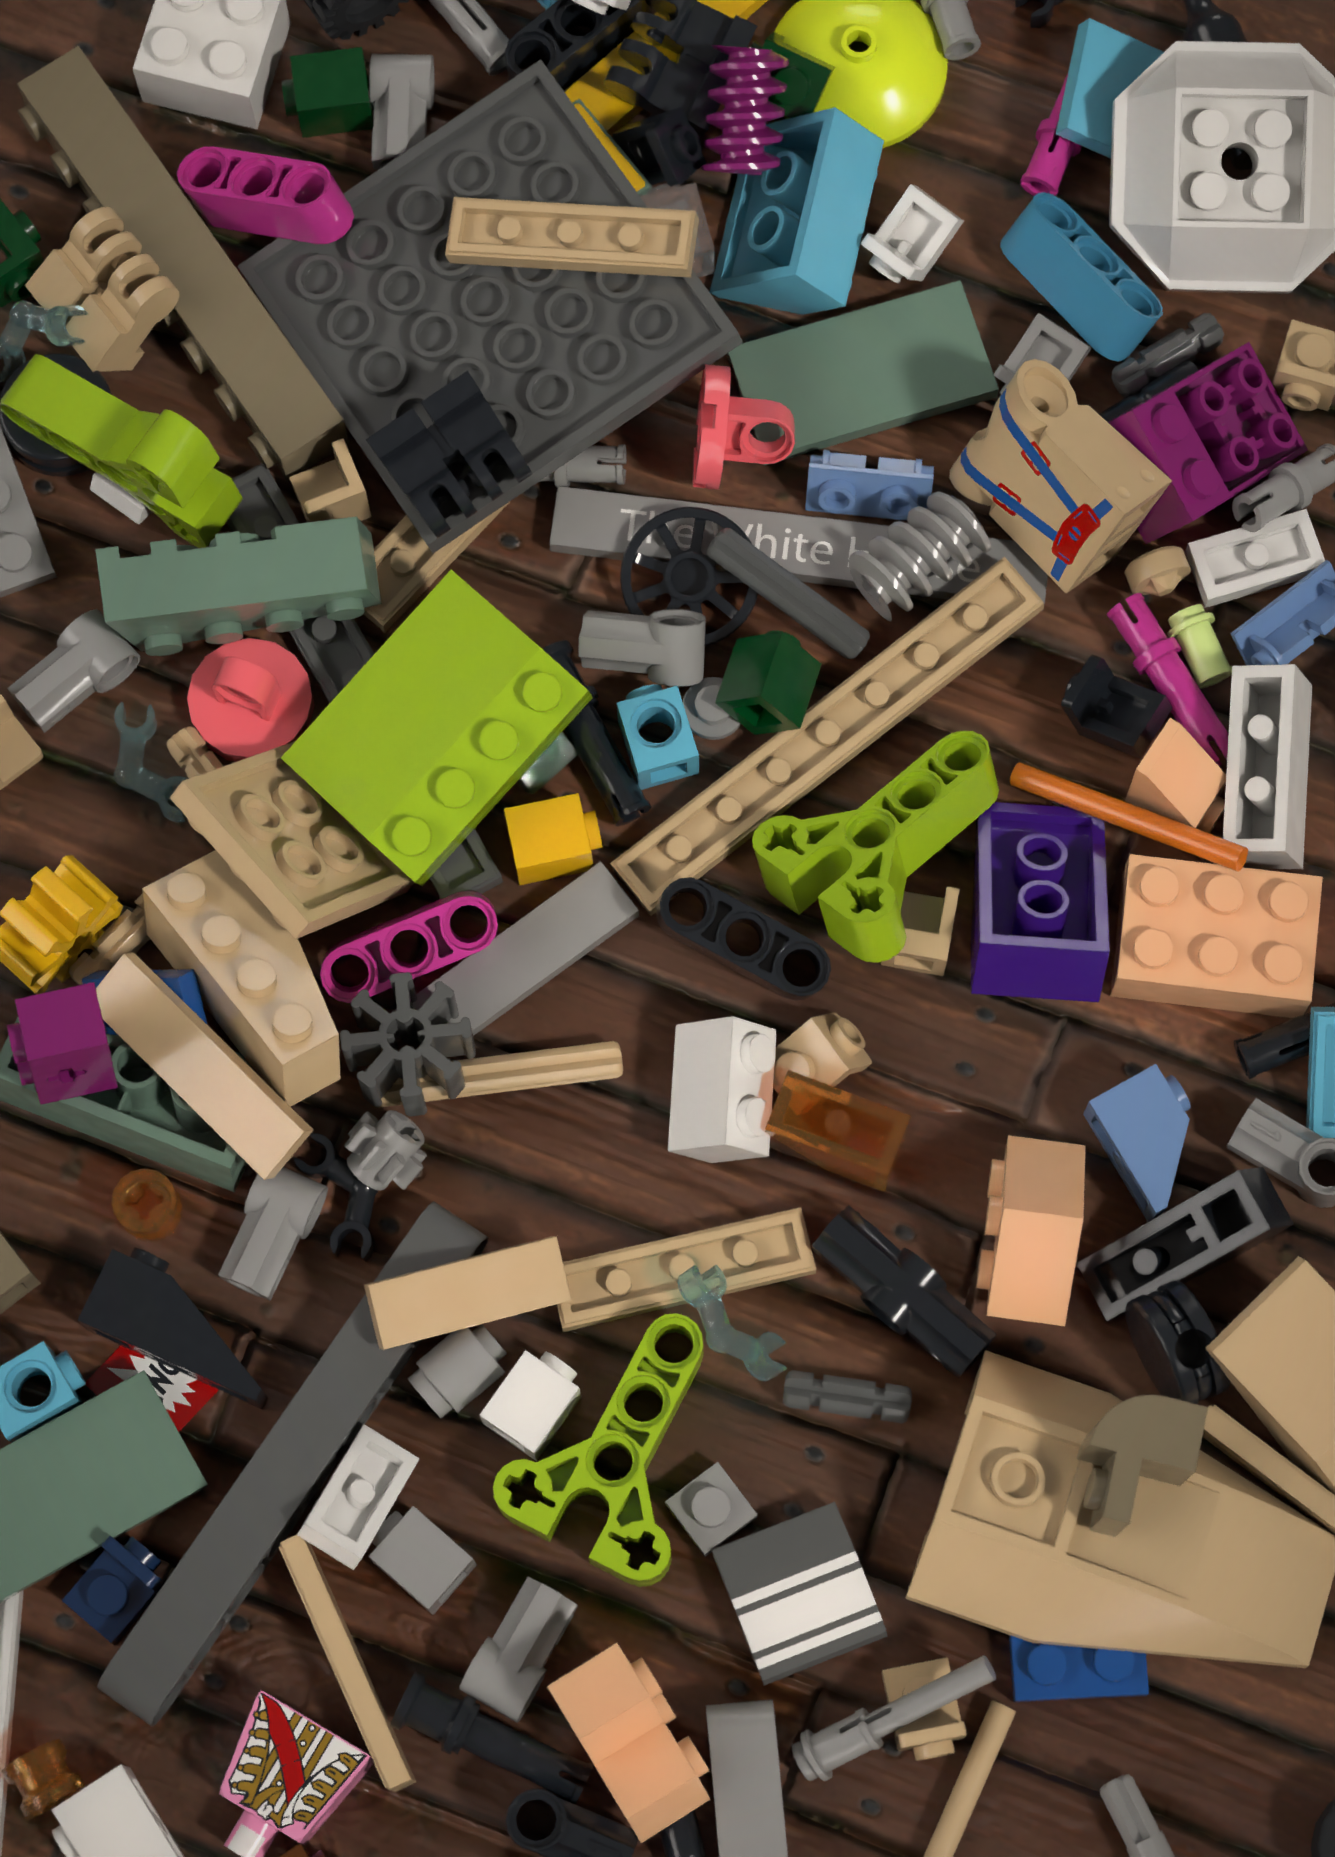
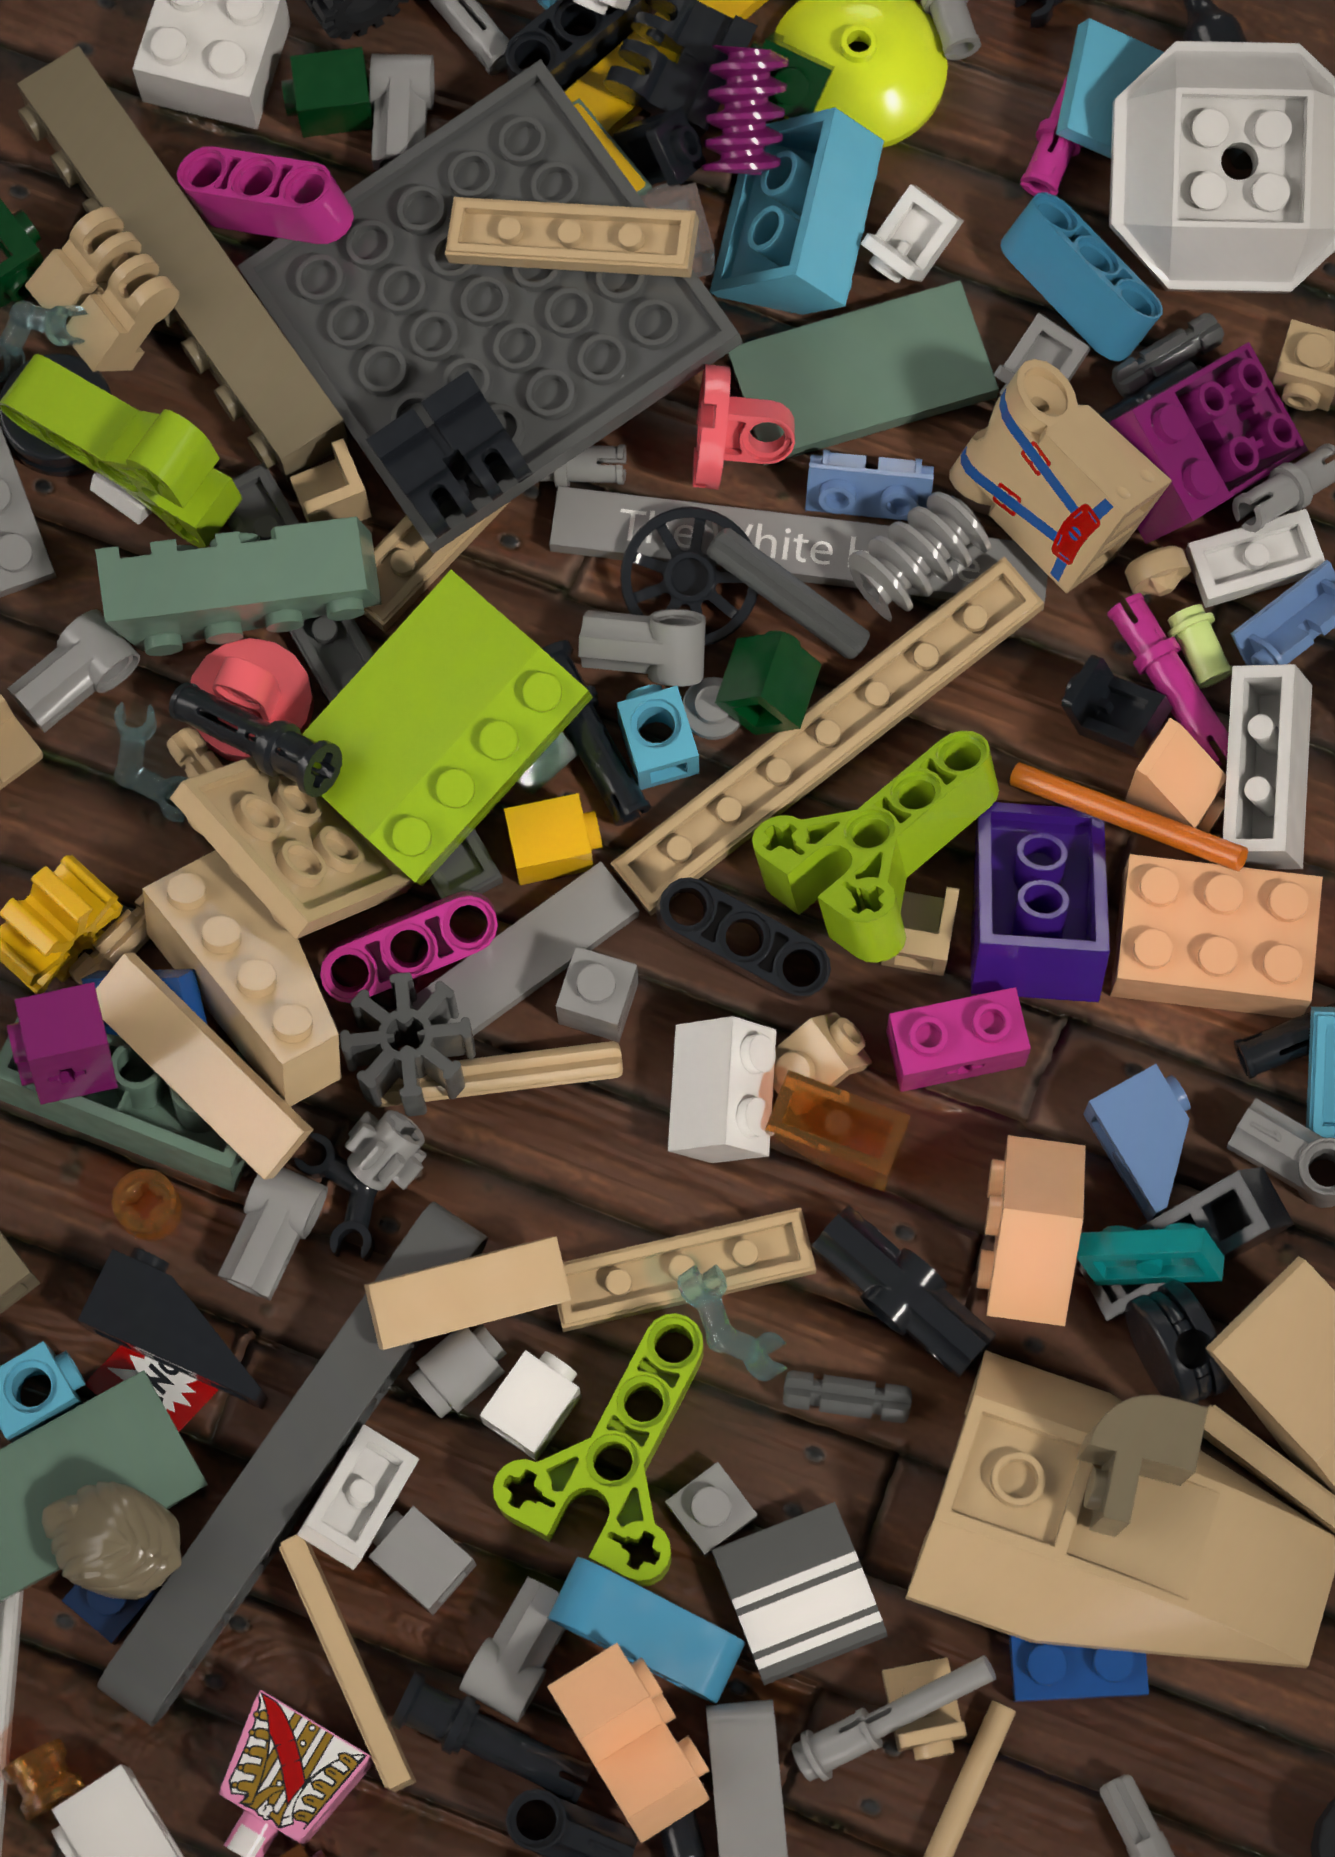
none -> dark tan hair [42,1481,182,1599]
none -> black pin [169,682,342,797]
none -> dark azure beam [548,1557,746,1704]
none -> light grey brick [556,946,639,1042]
none -> dark pink brick [886,987,1031,1092]
none -> teal plate [1077,1223,1225,1286]

